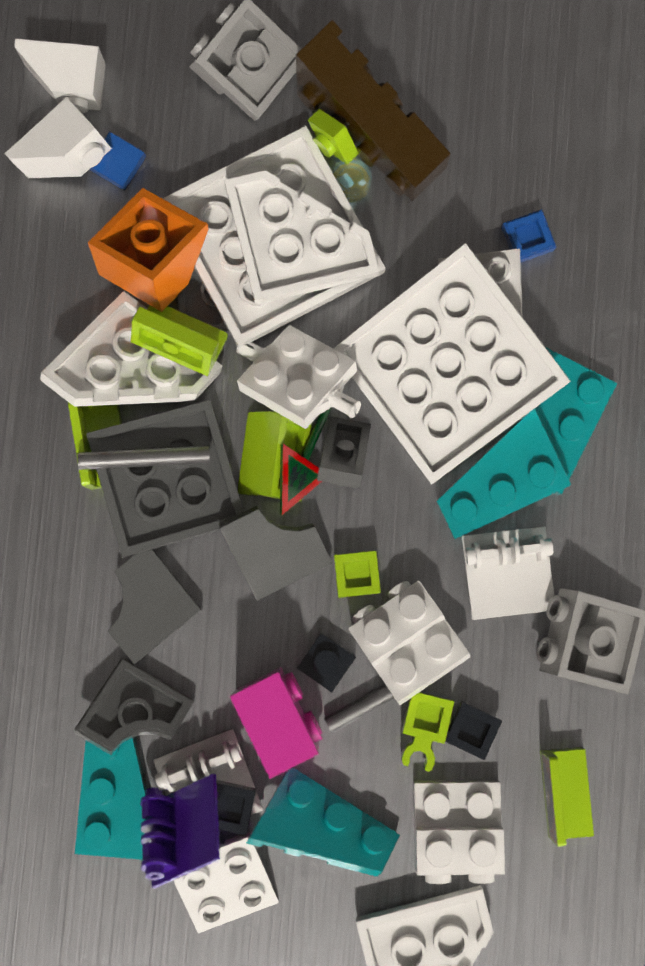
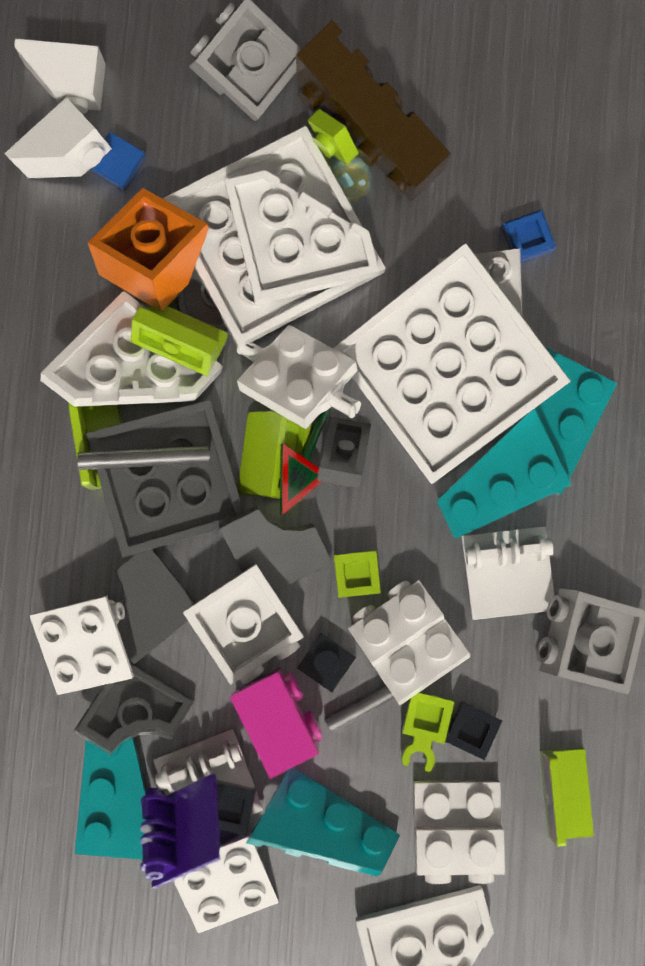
none -> white hinge [30,596,134,695]
none -> white plate [183,563,304,685]

